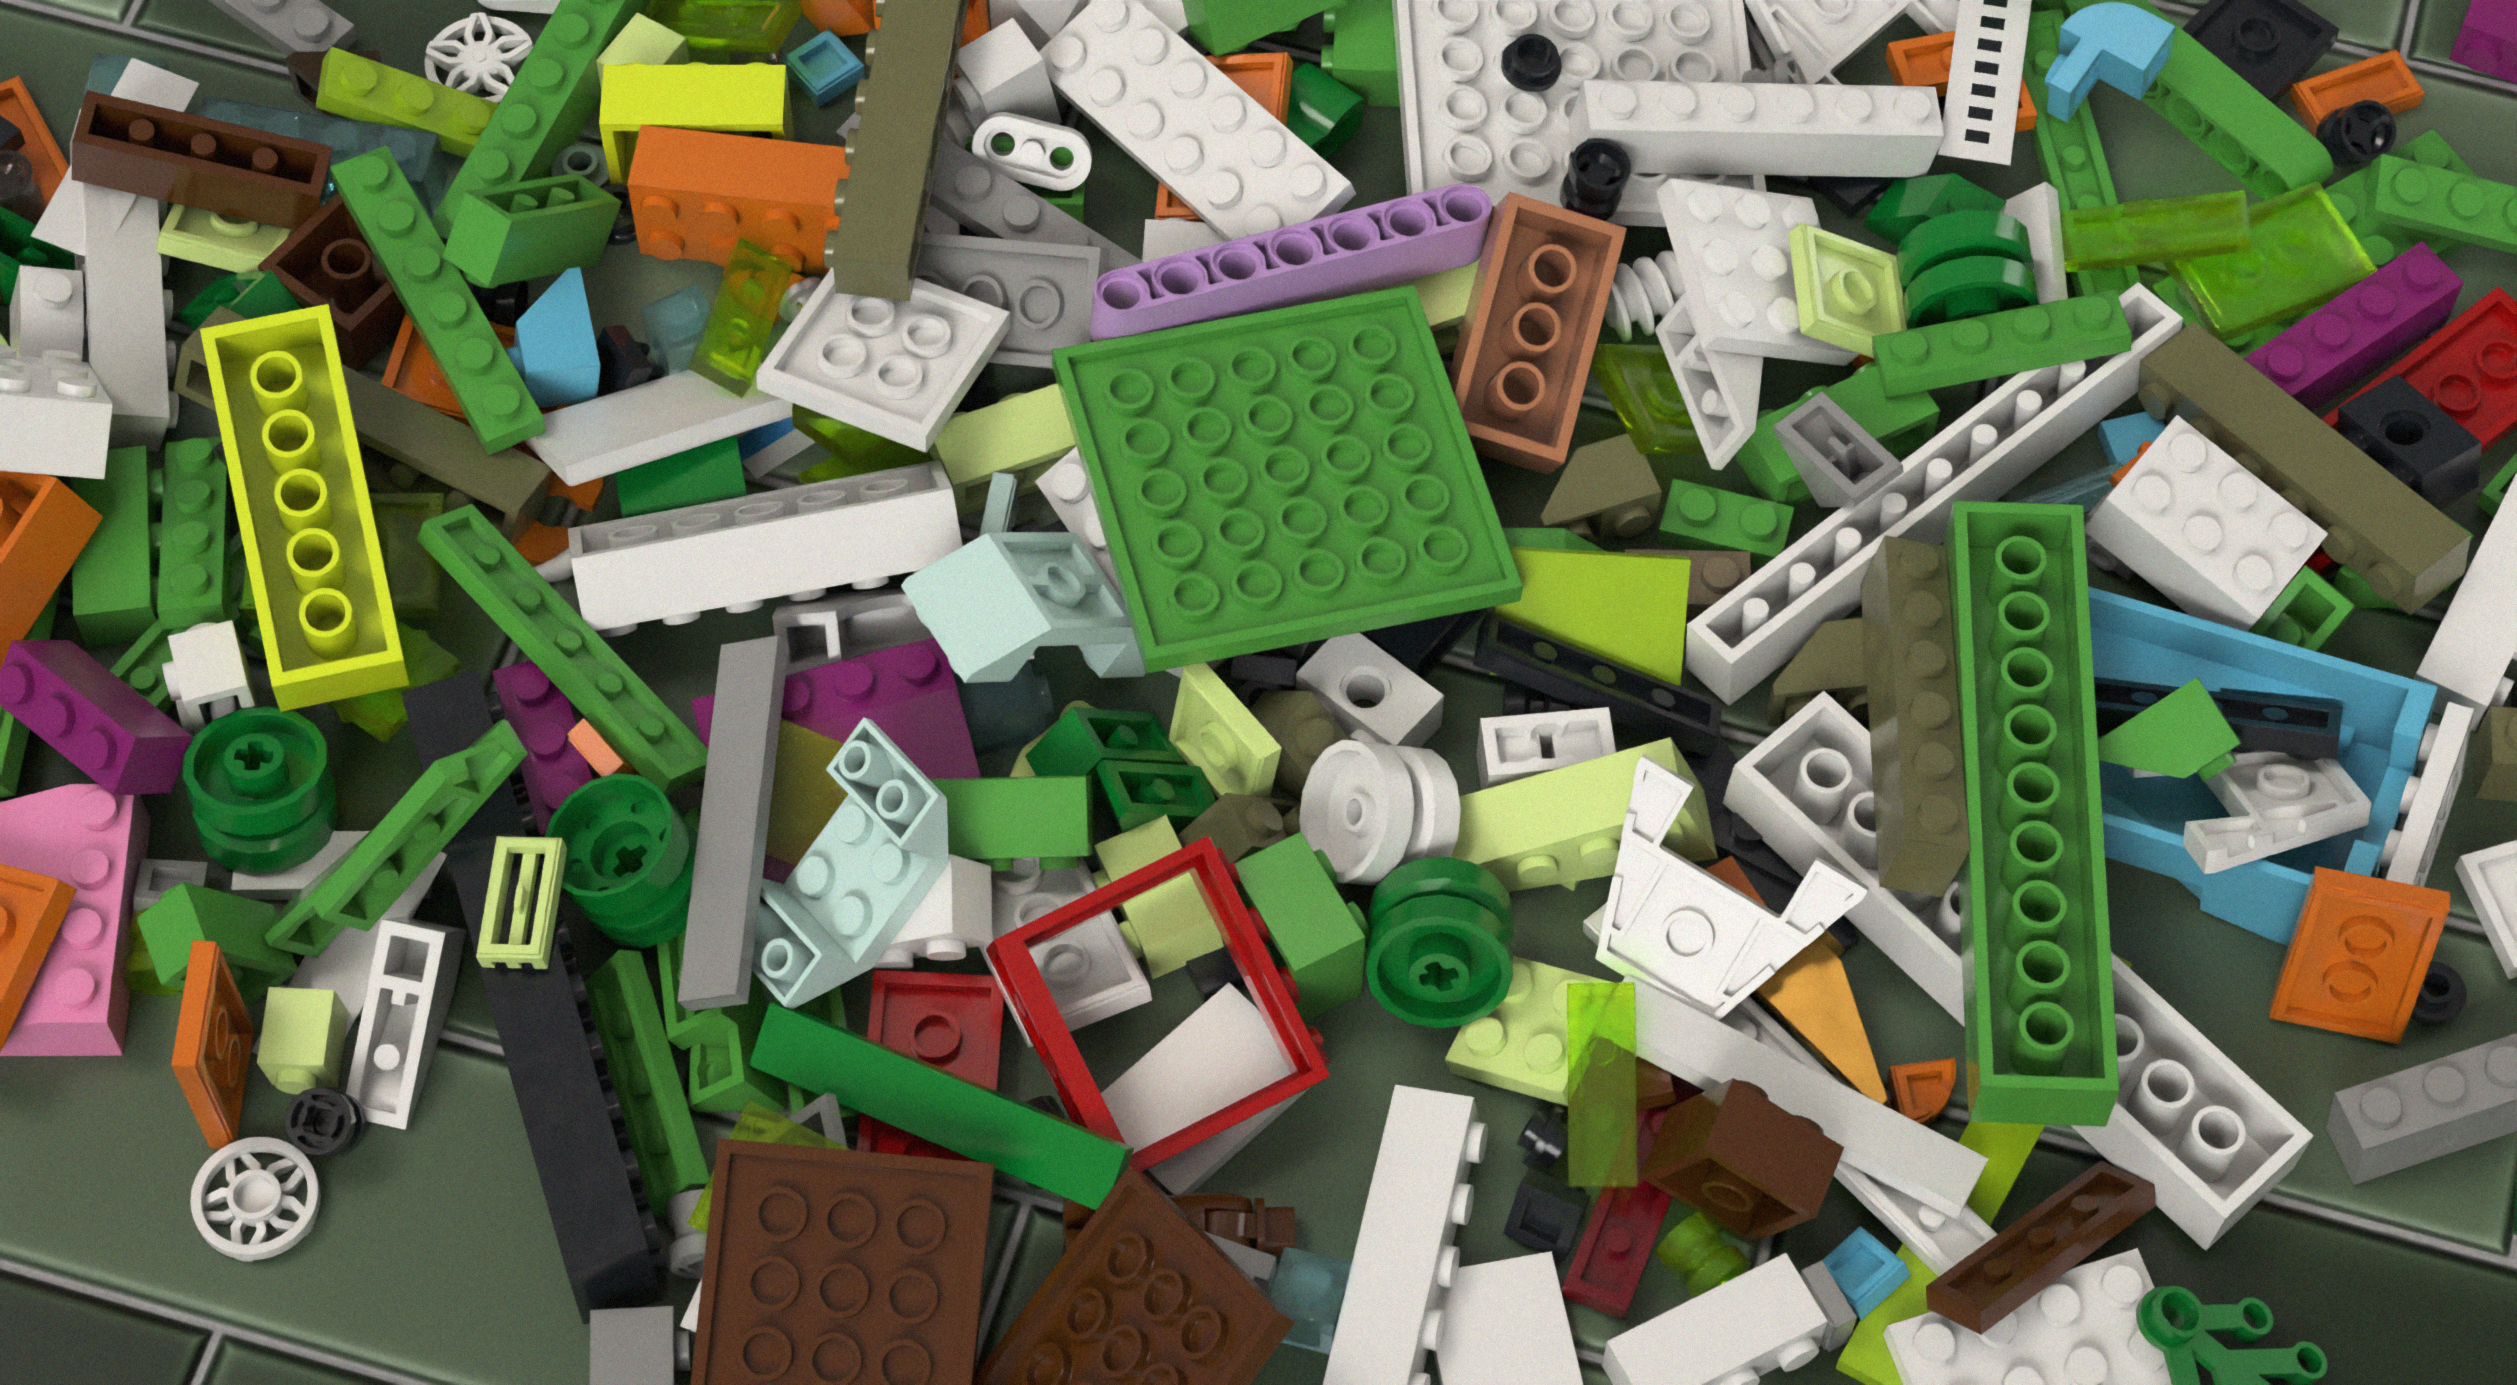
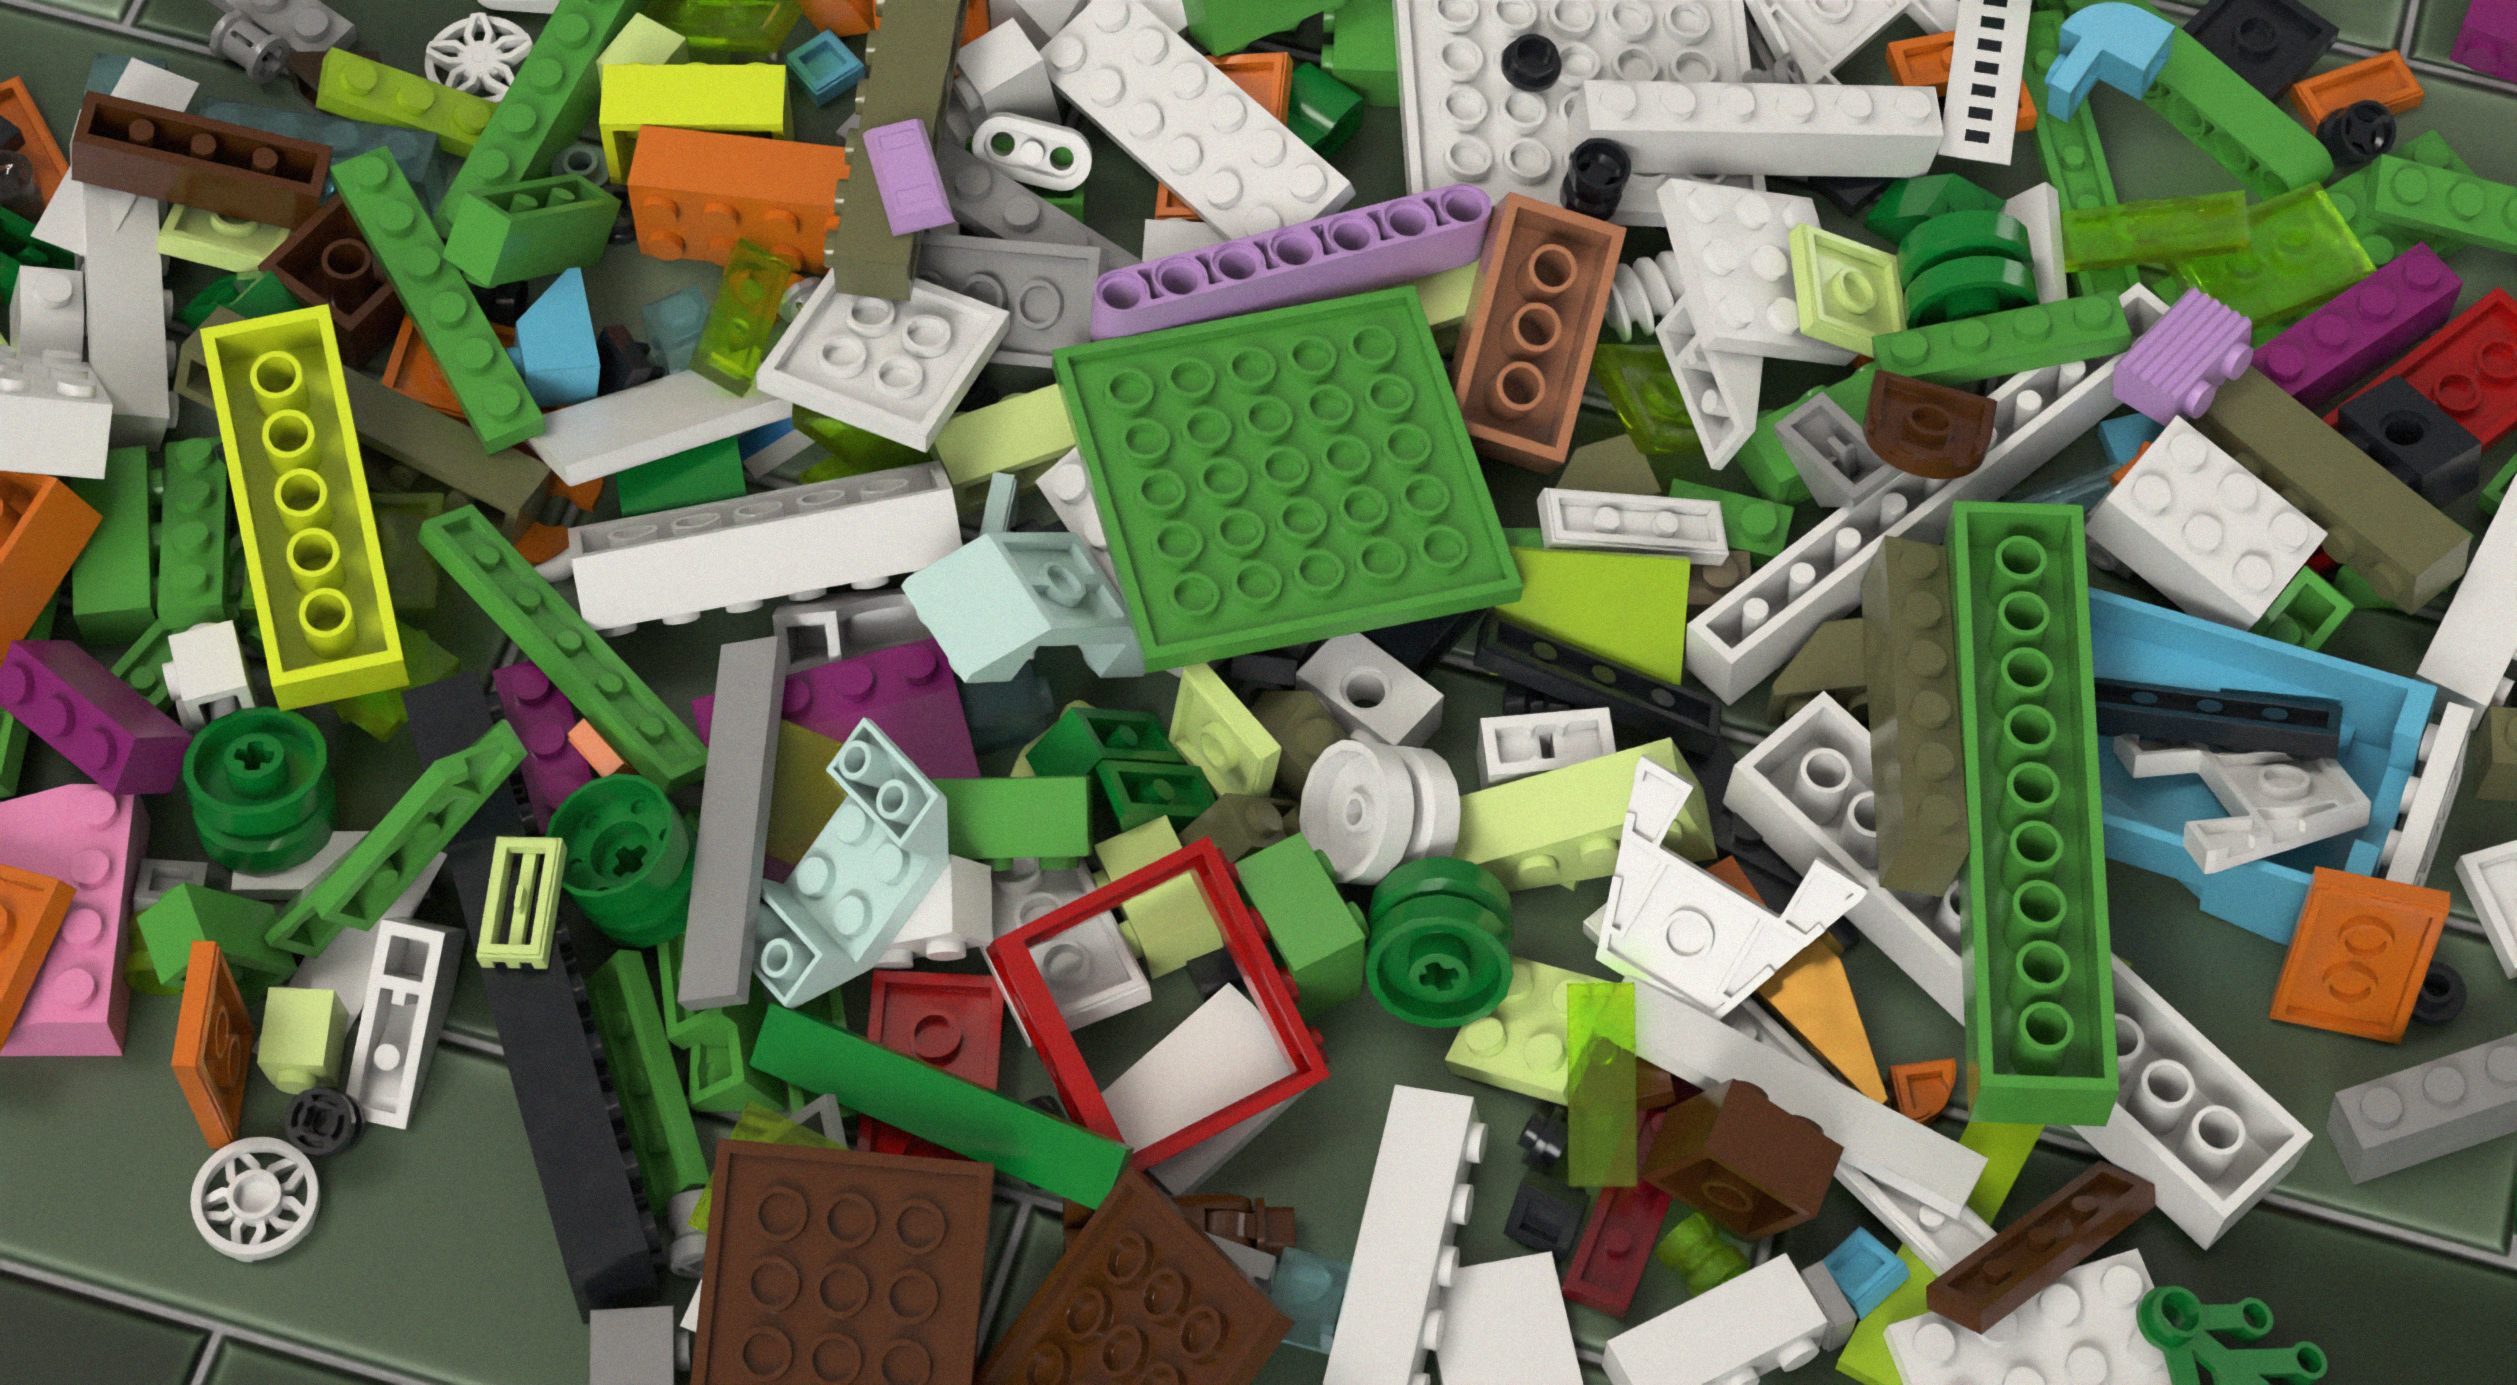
bright green slope [2098,677,2242,782] -> none
none -> light grey bush [209,9,290,85]
none -> lavender tile [862,118,954,237]
none -> white tile [1537,488,1729,566]
none -> reddish brown tile [1862,369,1998,479]
none -> lavender brick [2113,287,2254,427]

